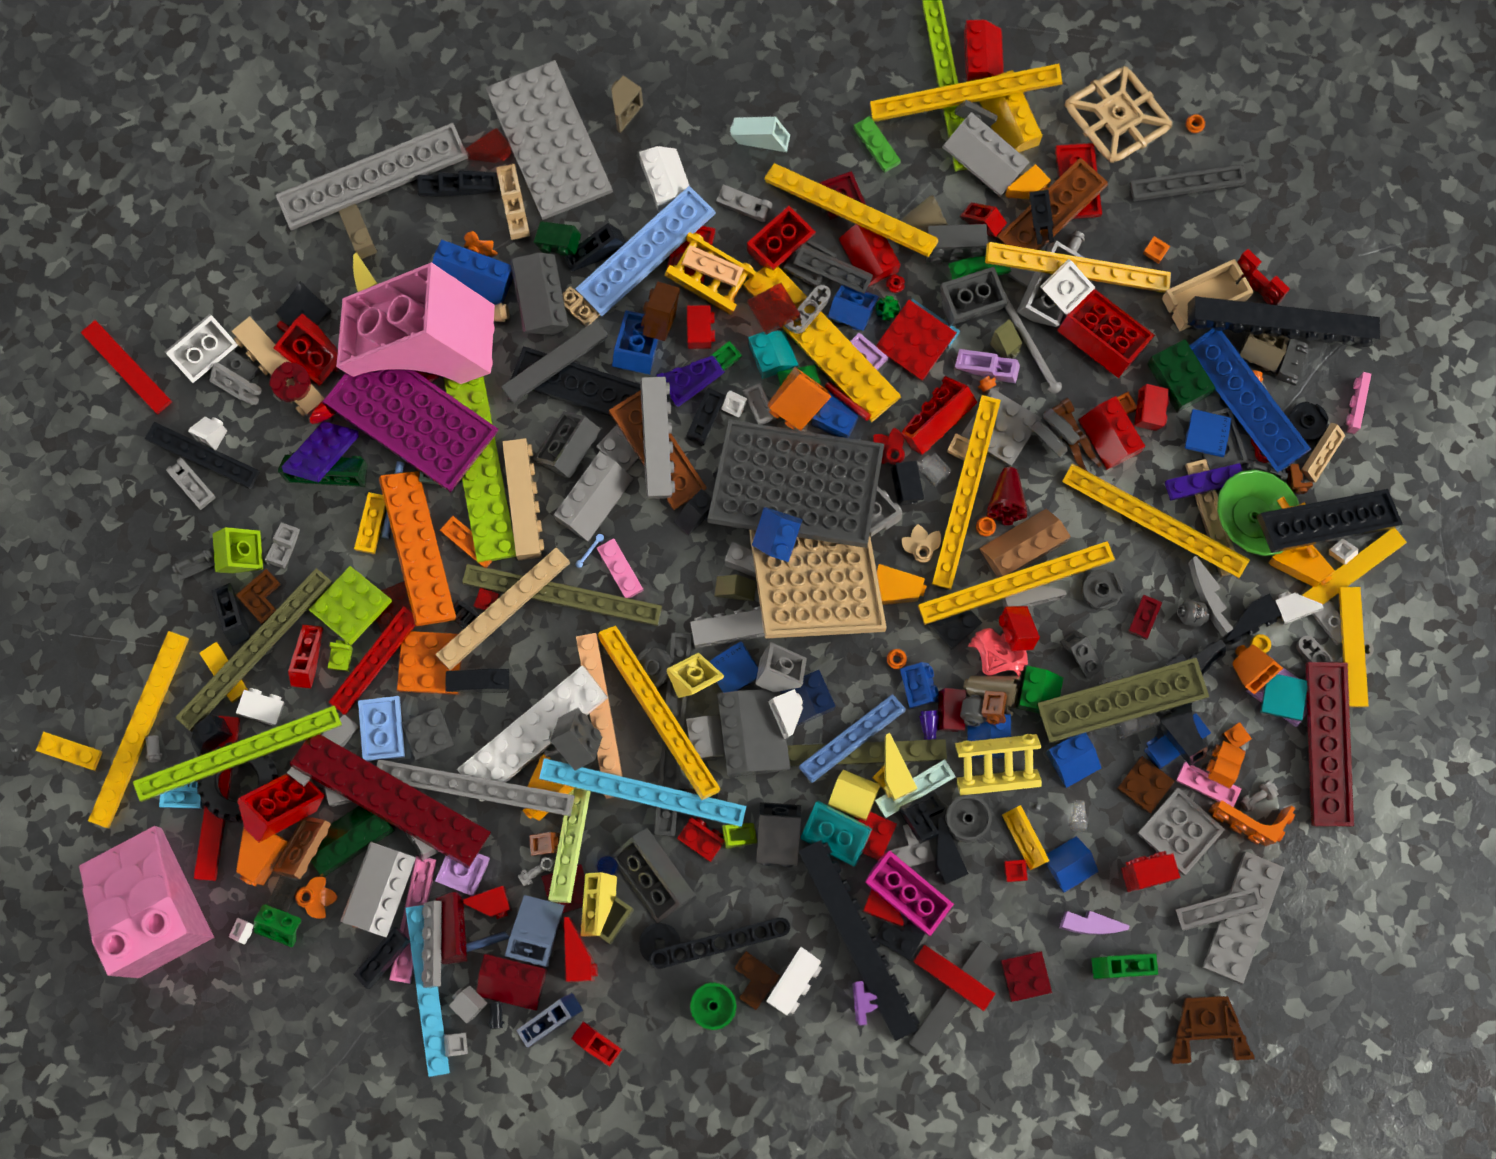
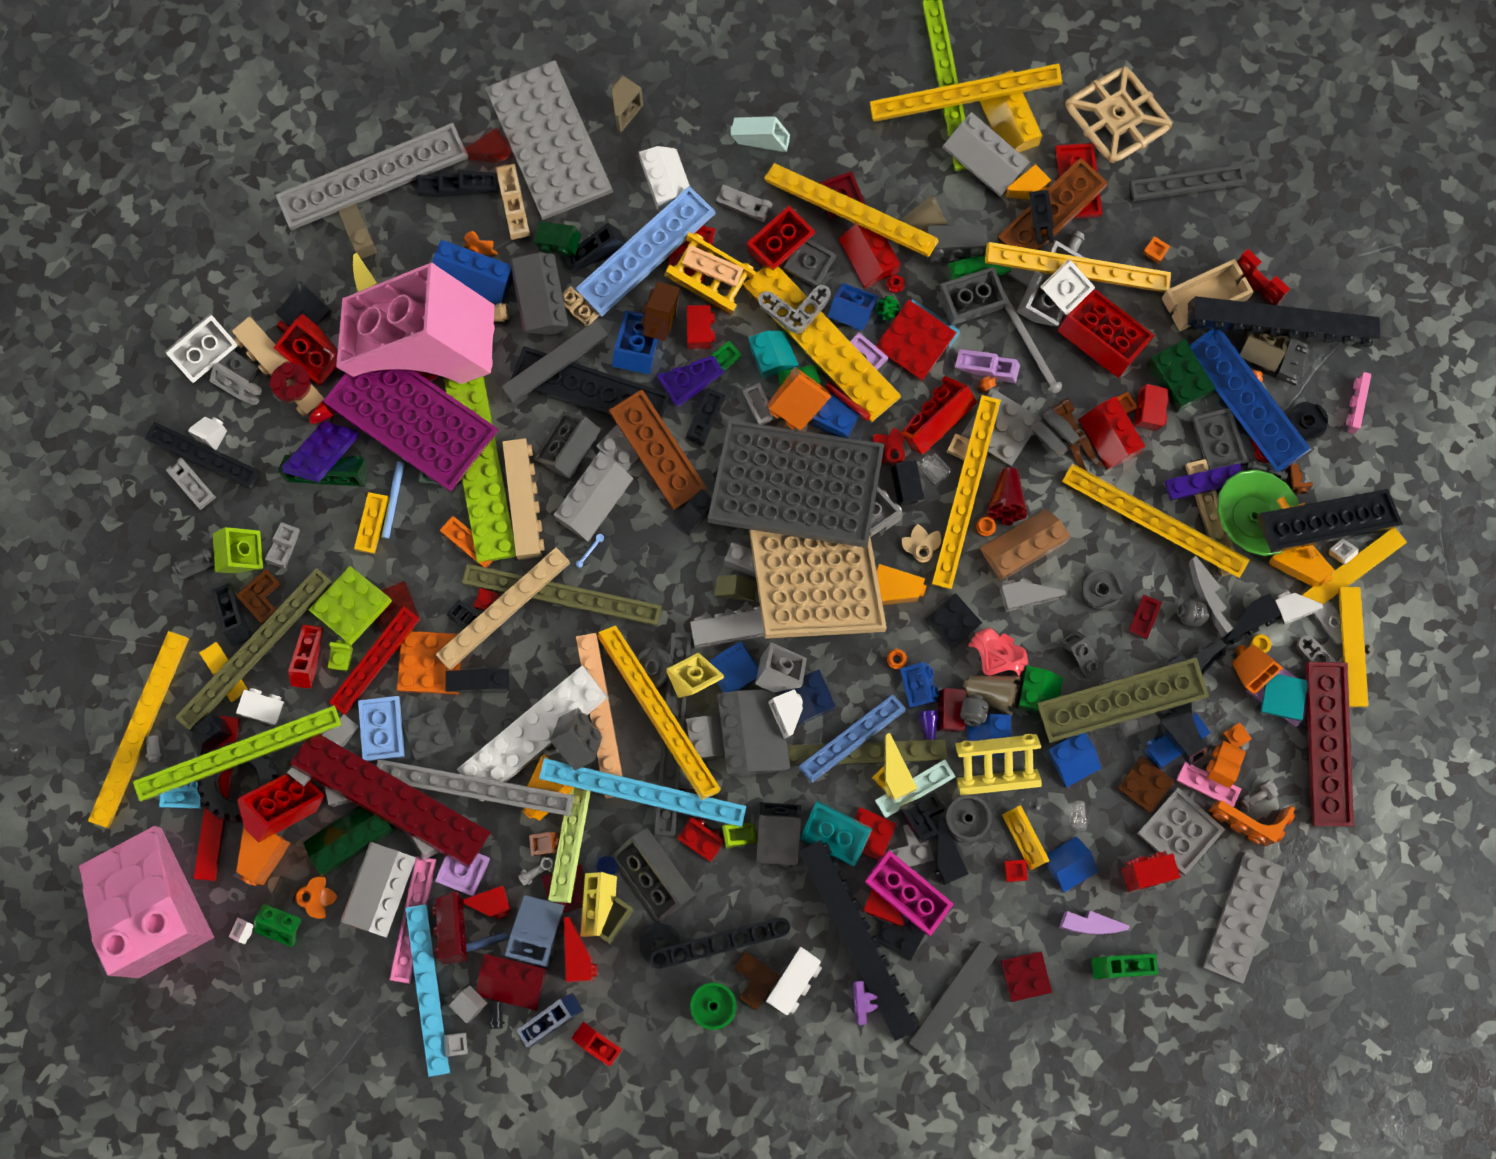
yellow plate [36,732,102,771] -> none
red tile [80,320,172,415] -> none
medium nougat plate [272,817,331,879] -> none
black plate [353,927,411,989] -> none
orange plate [379,471,456,626] -> none
light grey plate [422,901,441,988] -> none
bright pink plate [597,539,644,598] -> none
light grey brick [640,377,675,499] -> none
white plate [721,391,747,418] -> none
clear red plate [747,283,800,335] -> none
blue slope [752,507,803,562] -> none
dark grey plate [794,244,873,294] -> none
light yellow slope [828,770,881,821] -> none
bright green plate [854,116,901,173] -> none
red slope [913,945,996,1011] -> none
yellow plate [918,541,1115,625] -> none
dark grey plate [955,100,997,127] -> none
red slope [960,202,1007,237] -> none
red slope [964,20,1004,82] -> none
dark orange bracket [981,691,1007,725] -> none
olive slope [990,319,1022,359] -> none
red brick [999,606,1040,651] -> none
reddish brown wing [1171,996,1255,1064] -> none
light grey plate [1176,887,1264,931] -> none
blue slope [1185,409,1231,457] -> none
orange plate [1186,114,1205,133] -> none
tan plate [1301,423,1345,483] -> none

